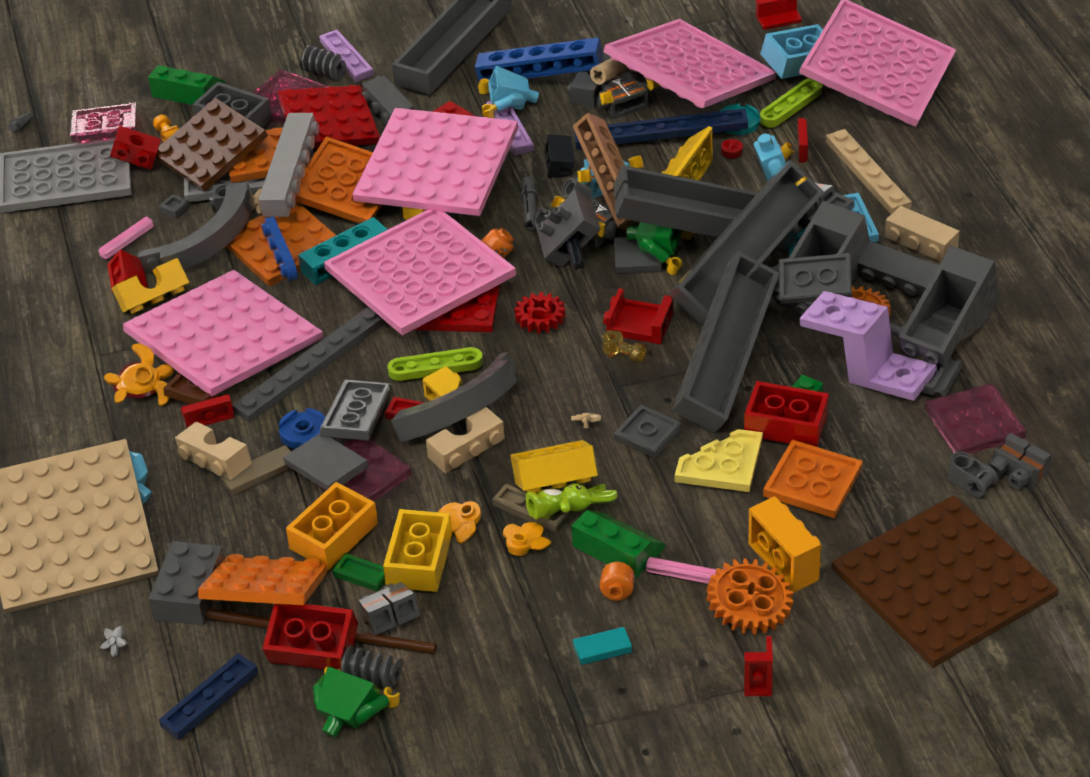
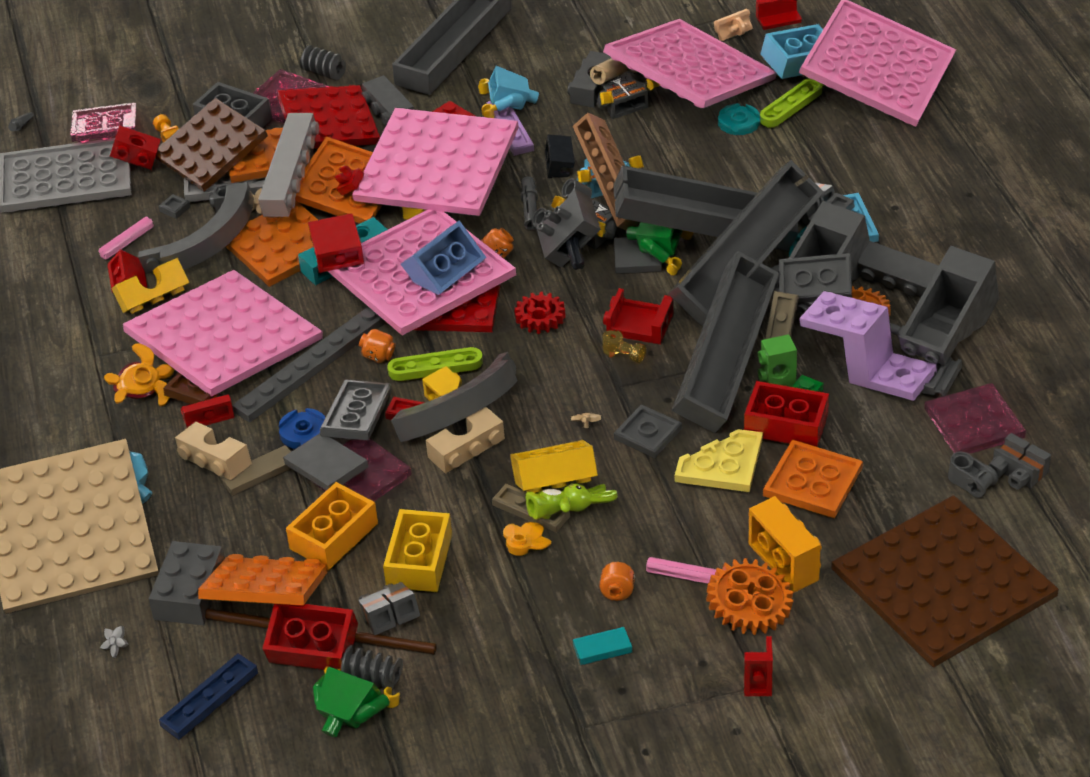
green slope [148,65,226,105] -> none
blue plate [261,216,298,281] -> none
lavender tile [319,30,374,82] -> none
green tile [332,553,385,592] -> none
light orange plate [439,501,481,544] -> none
blue brick [475,37,604,81] -> none
green slope [571,510,666,579] -> none
dark blue plate [574,108,748,149] -> none
yellow slope [662,126,713,181] -> none
red tile [721,139,743,159] -> none
medium azure torso [753,134,807,186] -> none
red tile [797,118,808,163] -> none
tan plate [826,129,912,214] -> none
tan brick [885,206,959,262] -> none
none -> red panel [308,213,364,273]
none -> red tile [335,165,364,195]
none -> orange head [359,329,396,363]
none -> medium blue slope [400,220,487,295]
none -> light nougat hips [714,9,753,41]
none -> bright green brick [758,334,797,387]
none -> dark tan tile [765,291,799,339]

